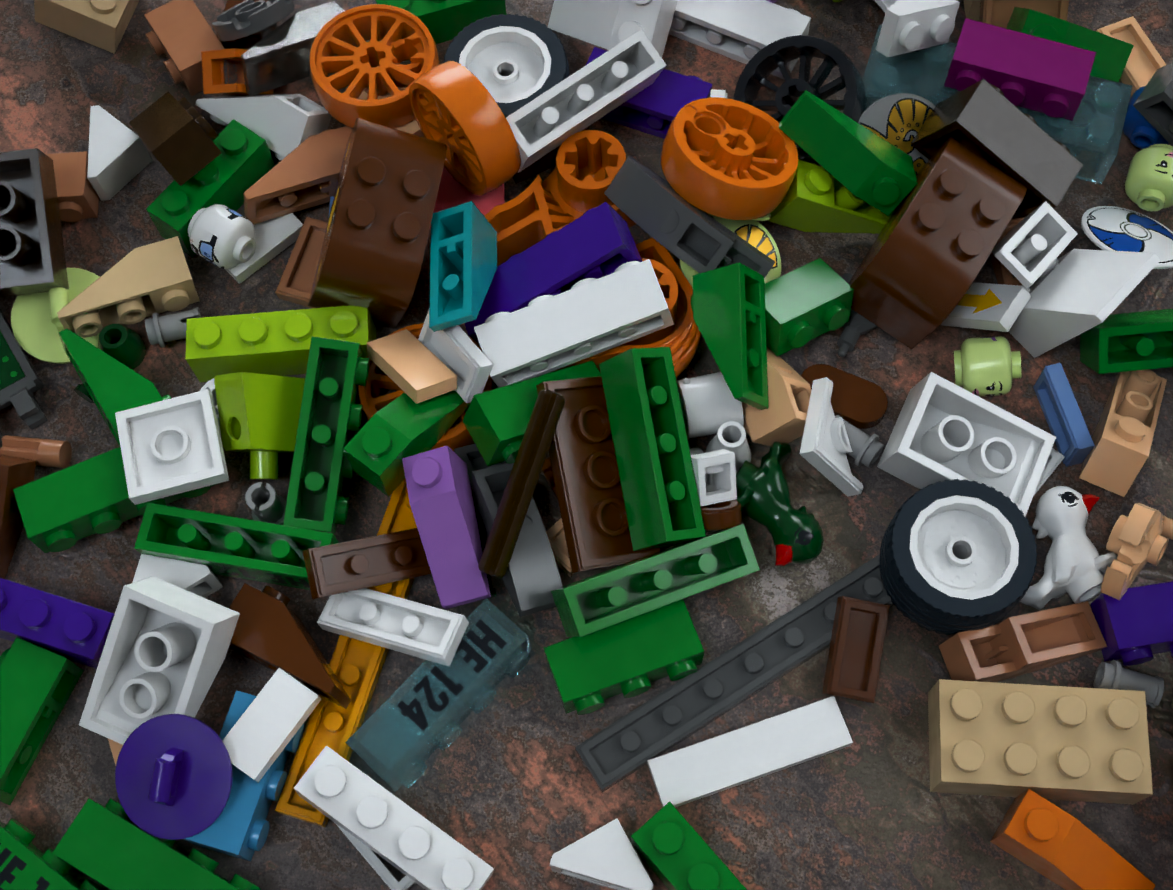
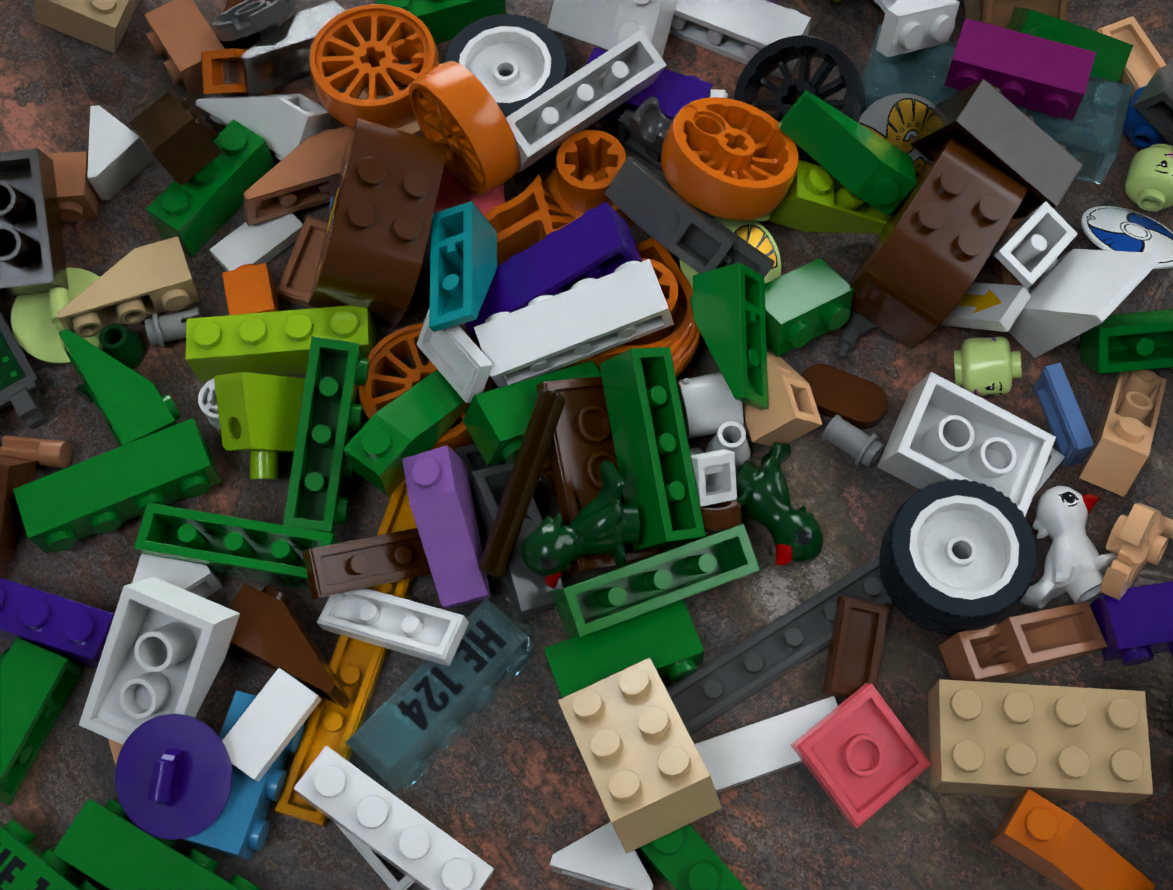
white plate [115,389,229,505] -> none
white head [188,204,256,269] -> none
light grey pin [245,482,286,525] -> none
light nougat tile [367,329,457,404] -> none
white tile [799,377,863,497] -> none
light grey pin [1093,659,1164,709] -> none
none -> orange brick [222,263,280,315]
none -> dark green animal [521,460,640,590]
none -> tan brick [558,658,722,854]
none -> dark grey plate [618,96,677,173]
none -> coral tile [791,683,932,828]

